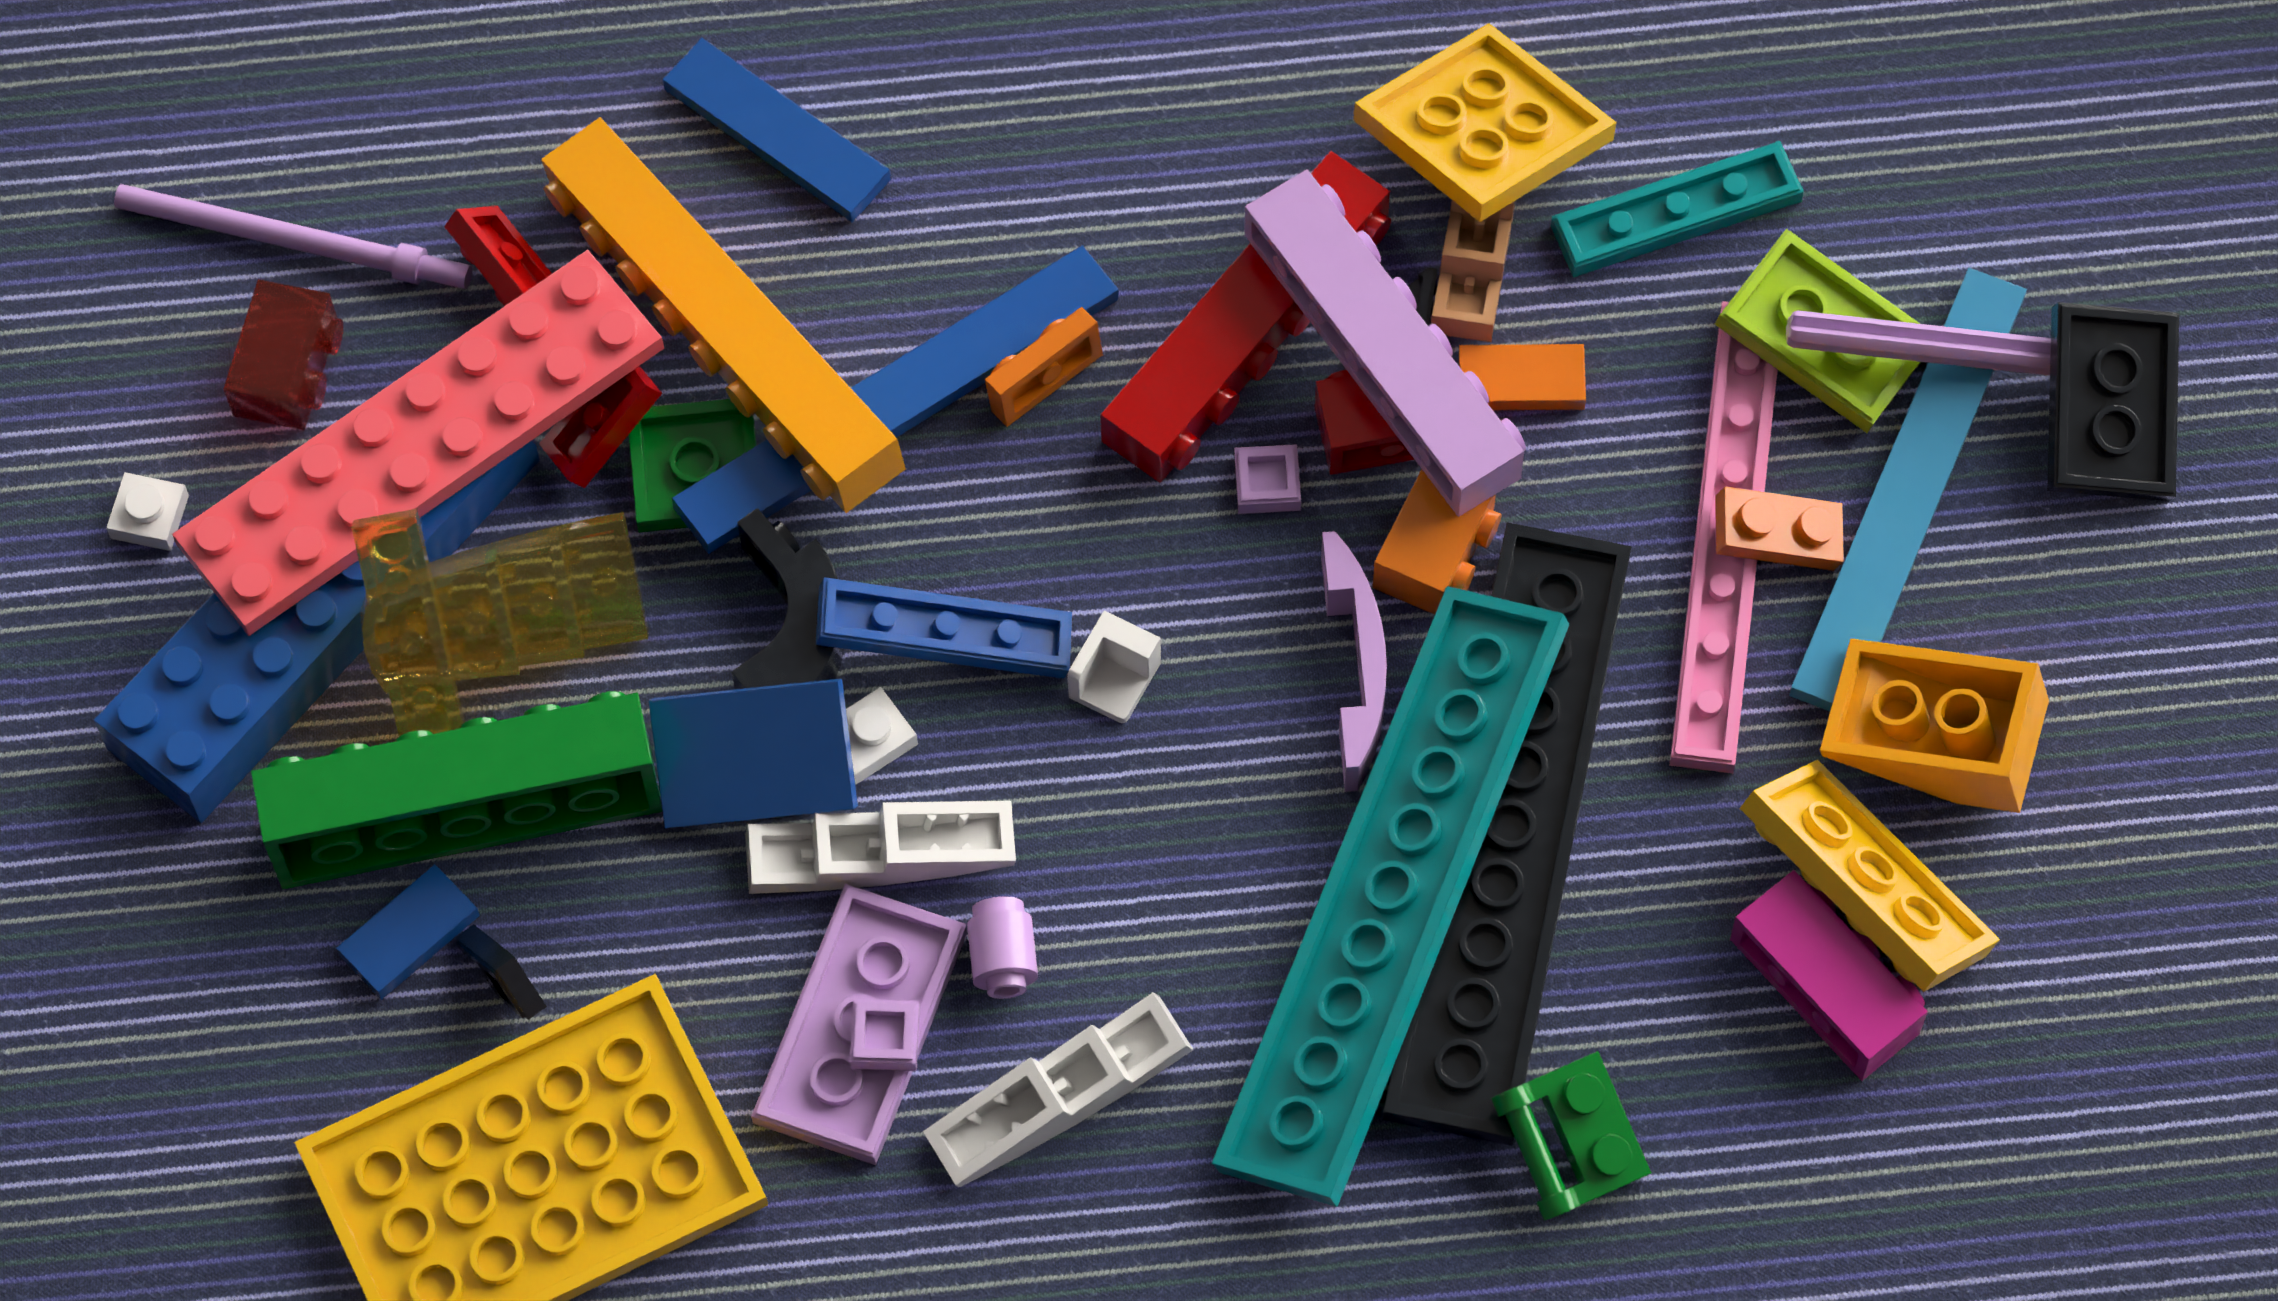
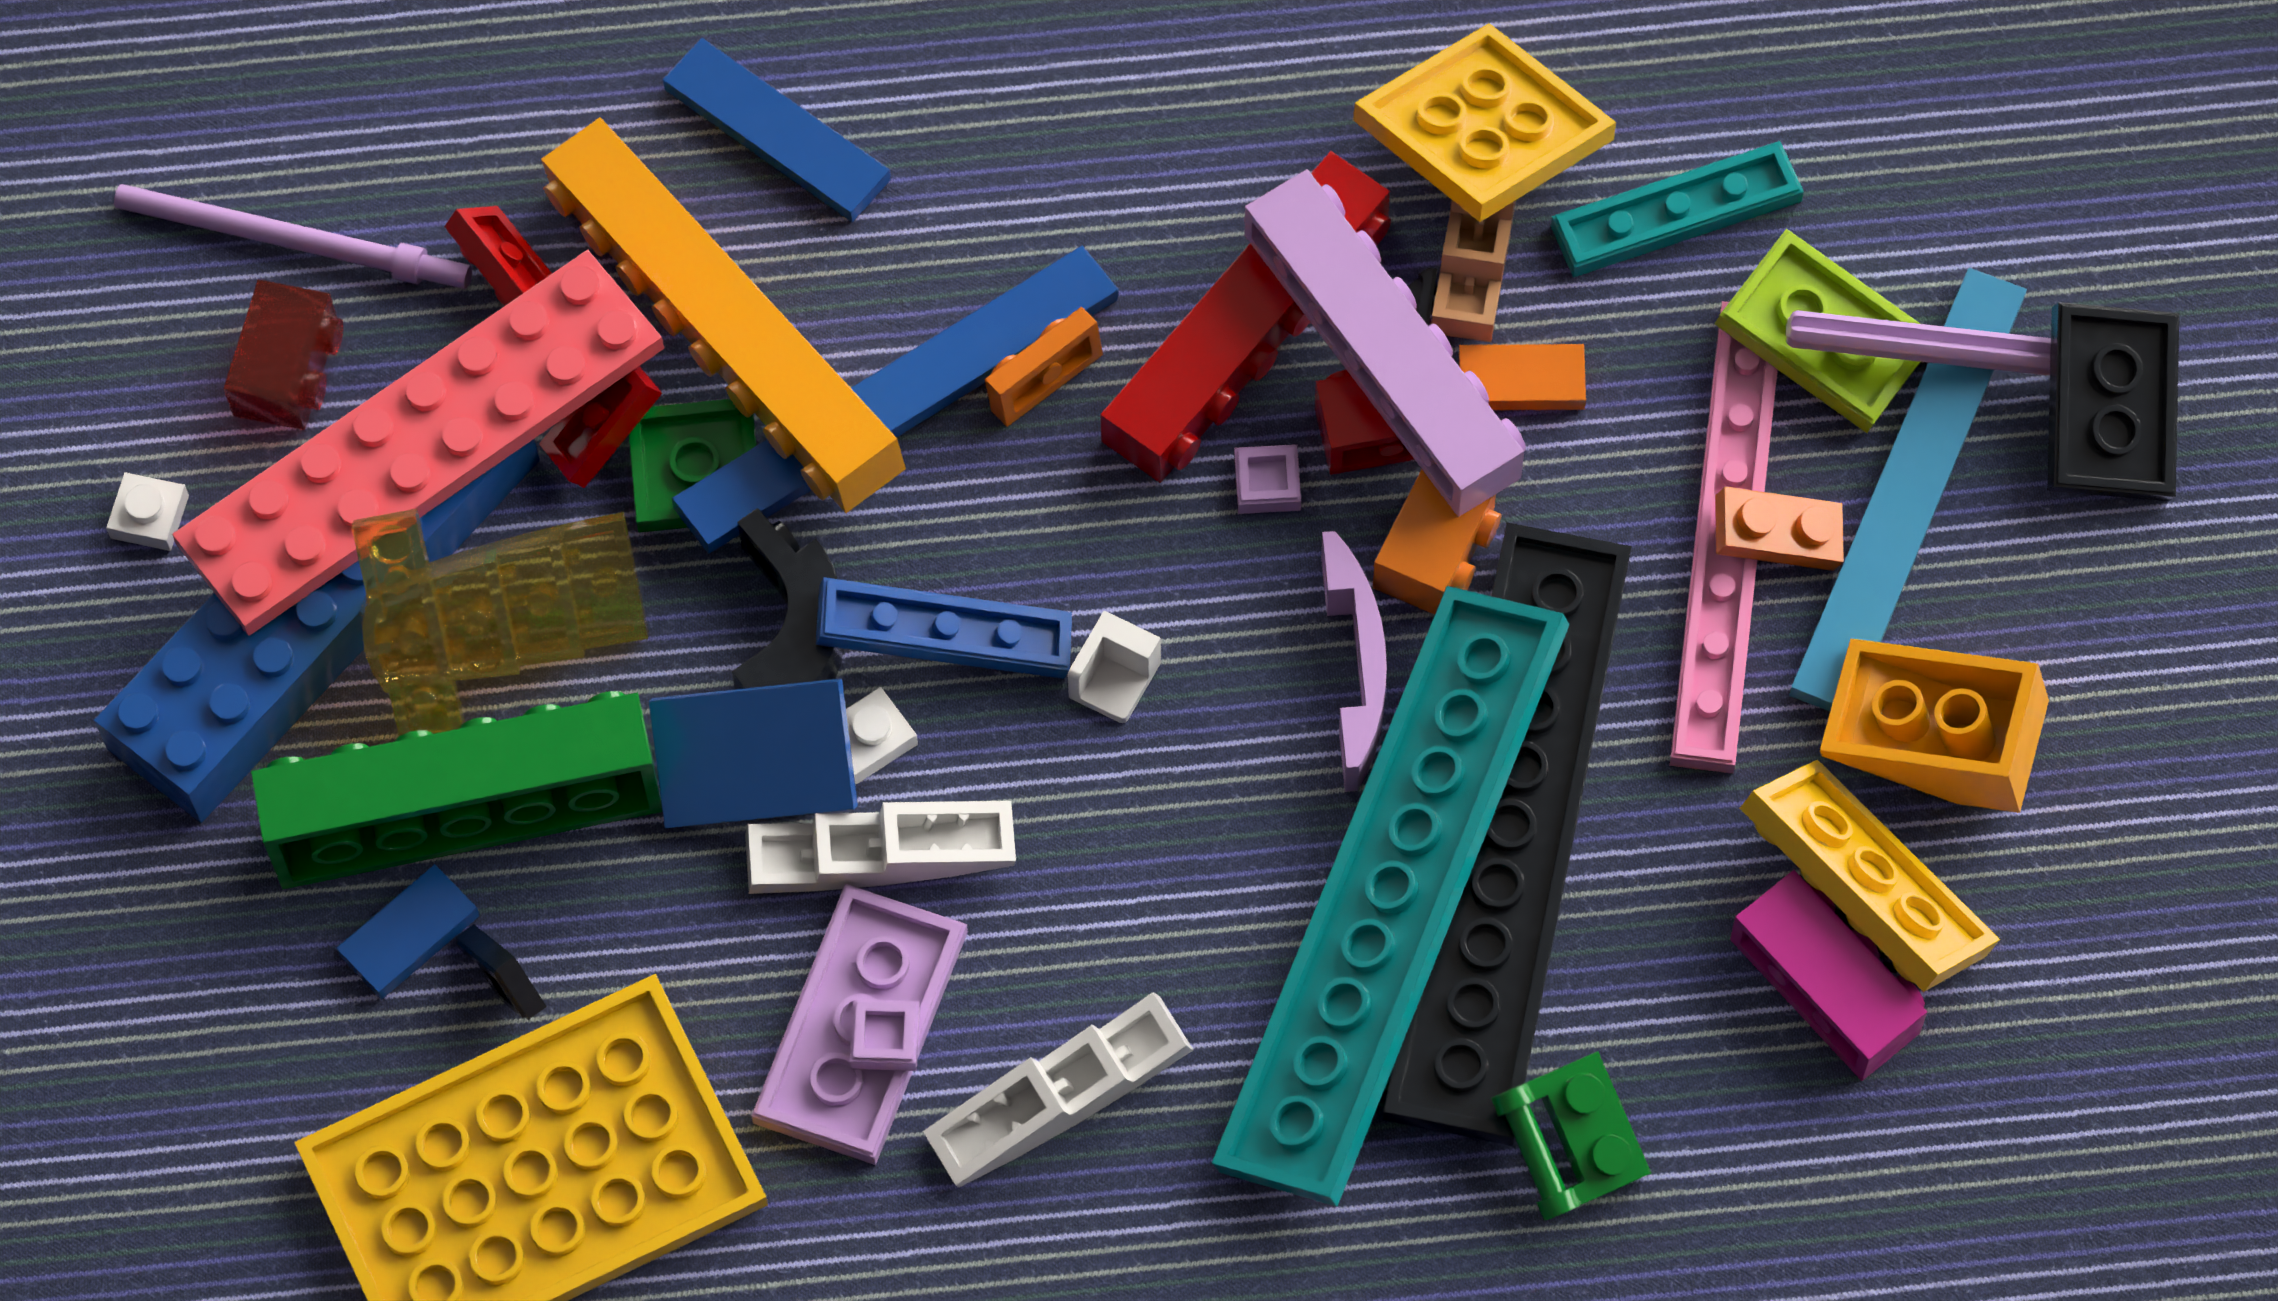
lavender brick [967,897,1038,999] -> none

